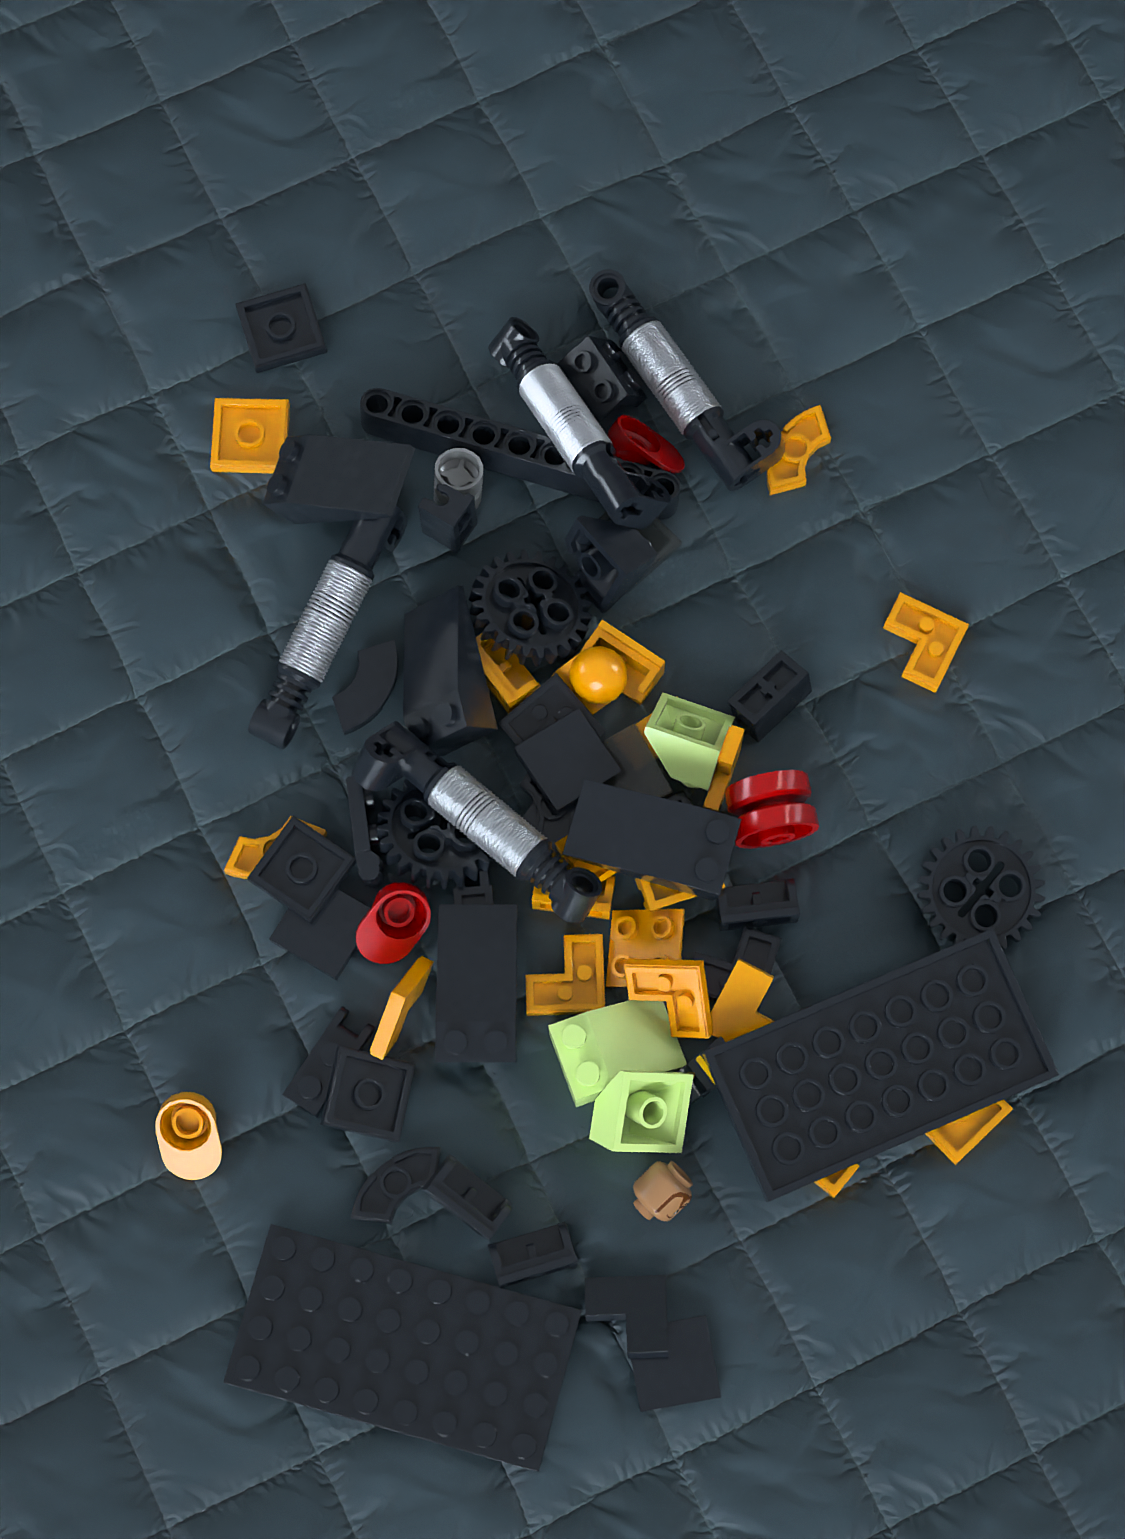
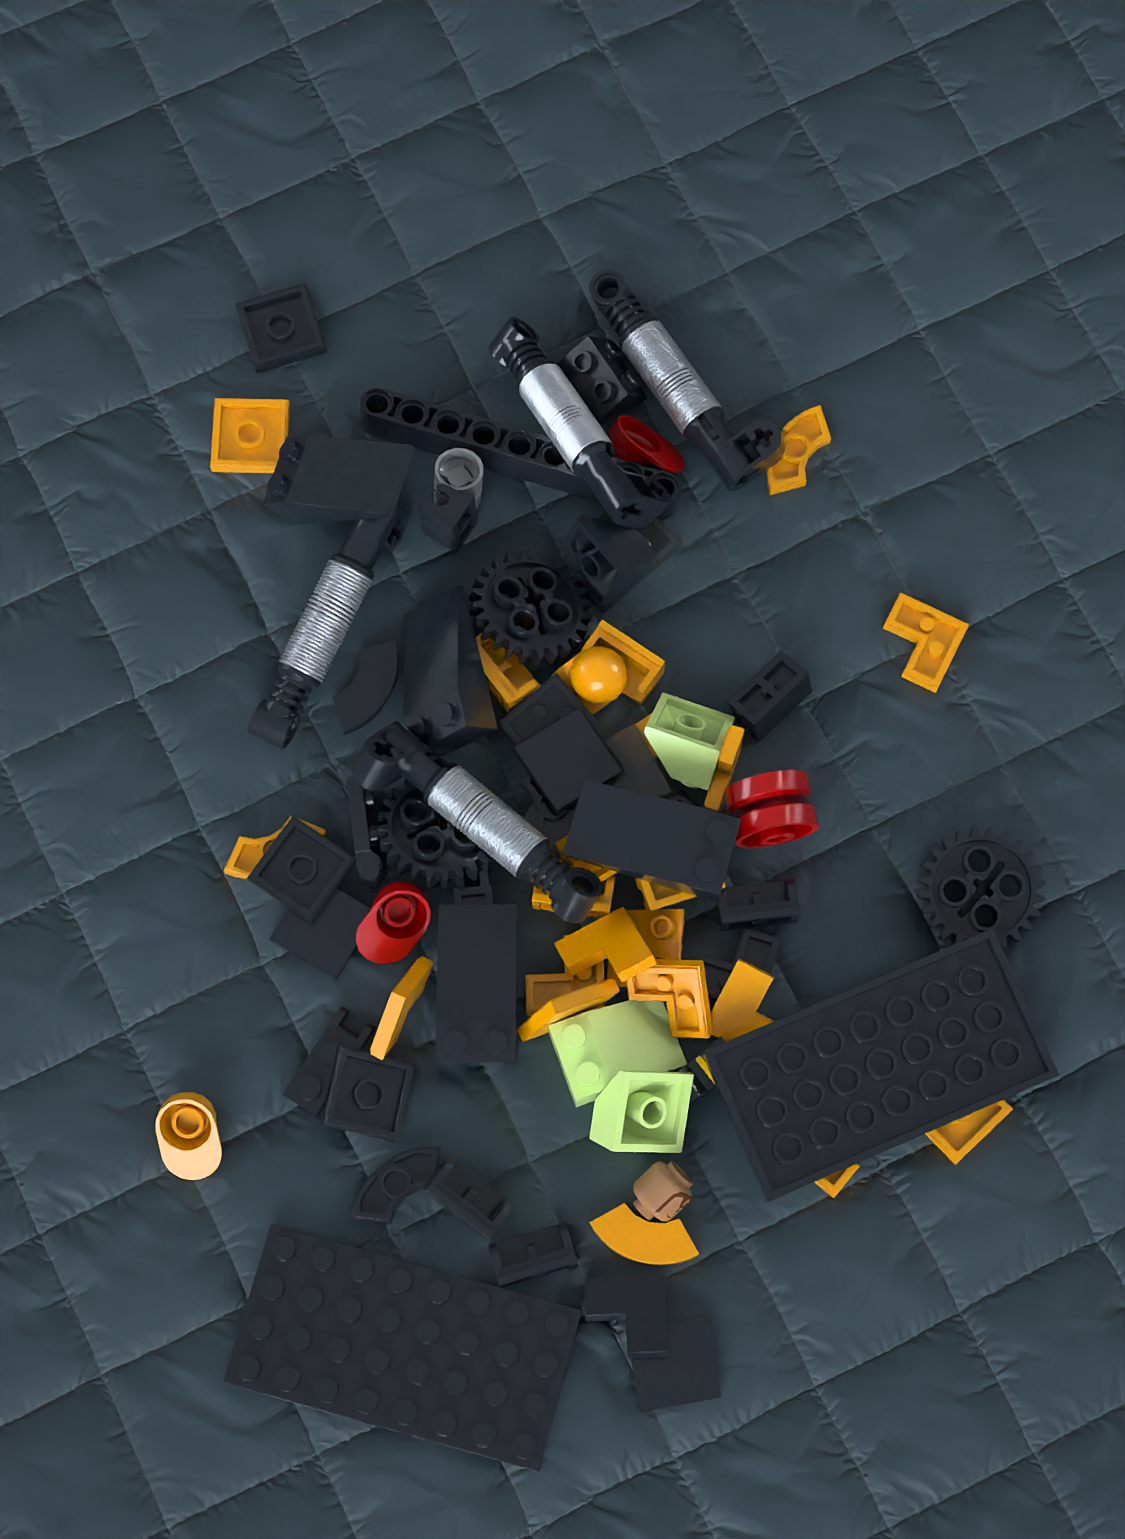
none -> light orange tile [517,978,620,1042]
none -> light orange tile [554,907,657,983]
none -> light orange tile [589,1203,699,1266]

